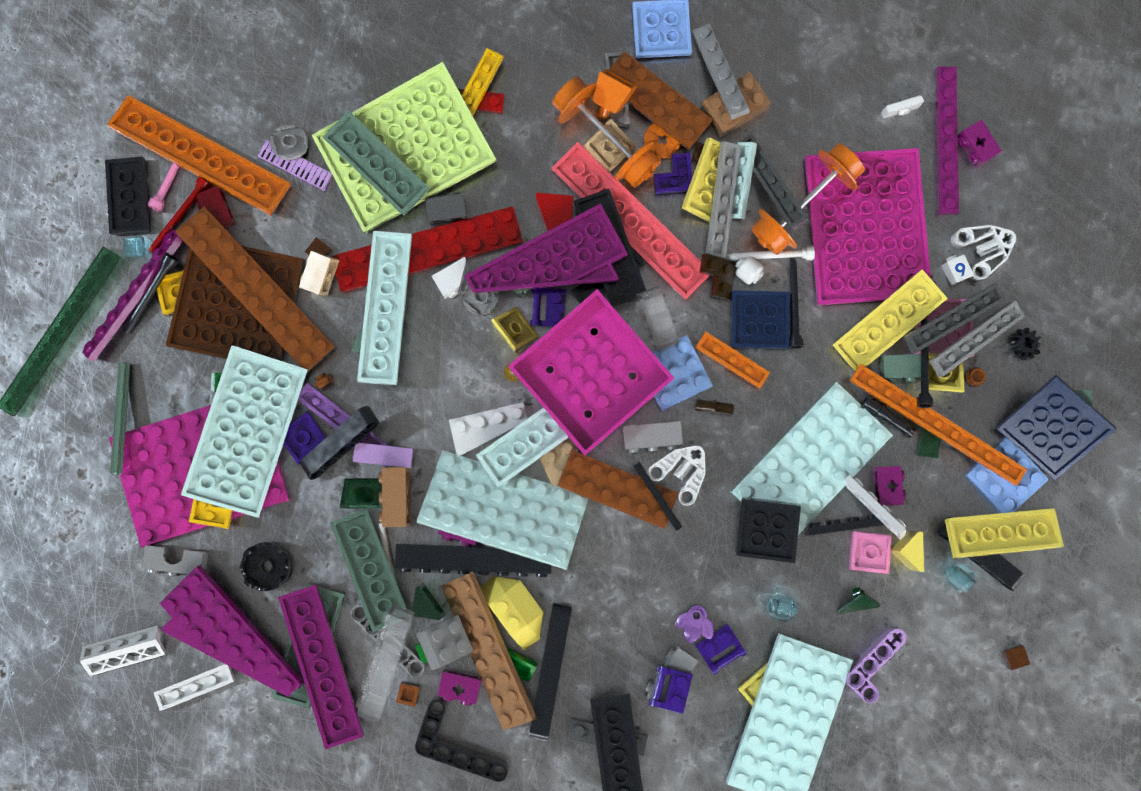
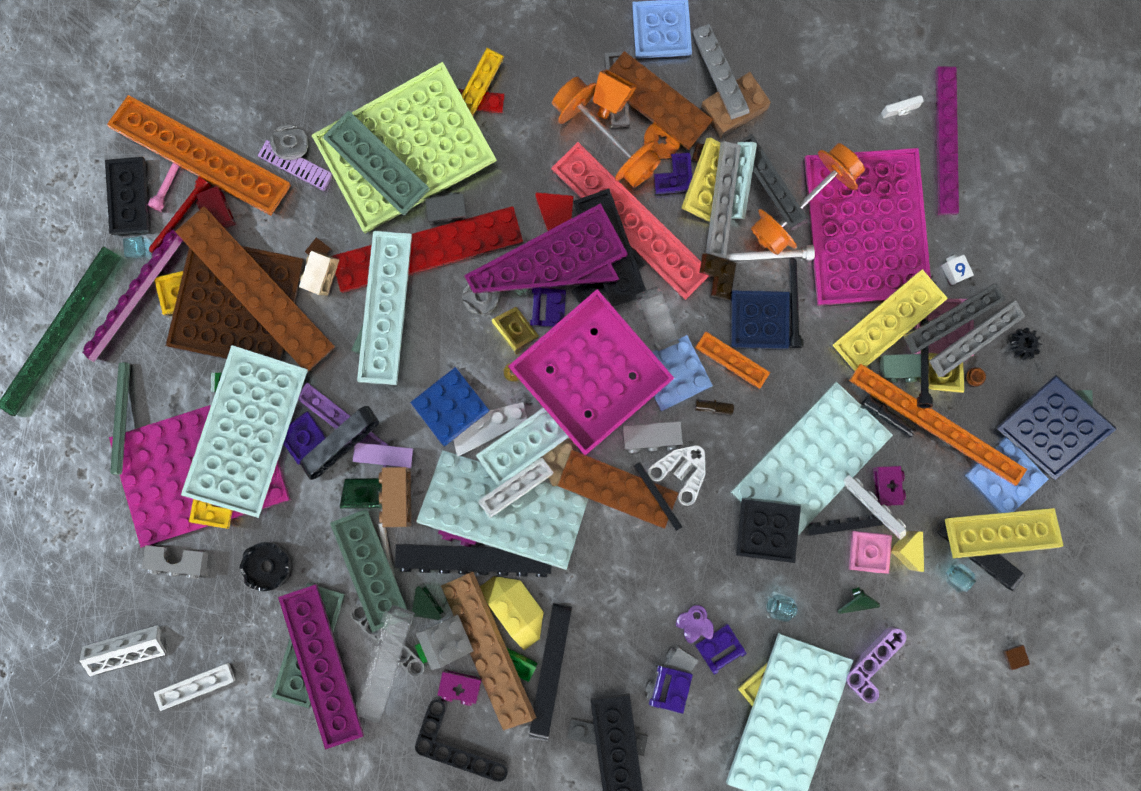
black piece [123,253,179,334] -> none
magenta wing [159,565,304,697] -> none
dark orange plate [313,372,332,389] -> none
dark orange plate [396,682,421,707] -> none
white slope [432,257,468,299] -> none
tan plate [583,118,636,172] -> none
white head [736,256,765,285] -> none
clear green plate [917,427,941,459] -> none
white connector [950,225,1016,283] -> none
magenta brick [958,120,1002,168] -> none
none -> blue plate [410,367,490,447]
none -> white plate [478,457,553,518]

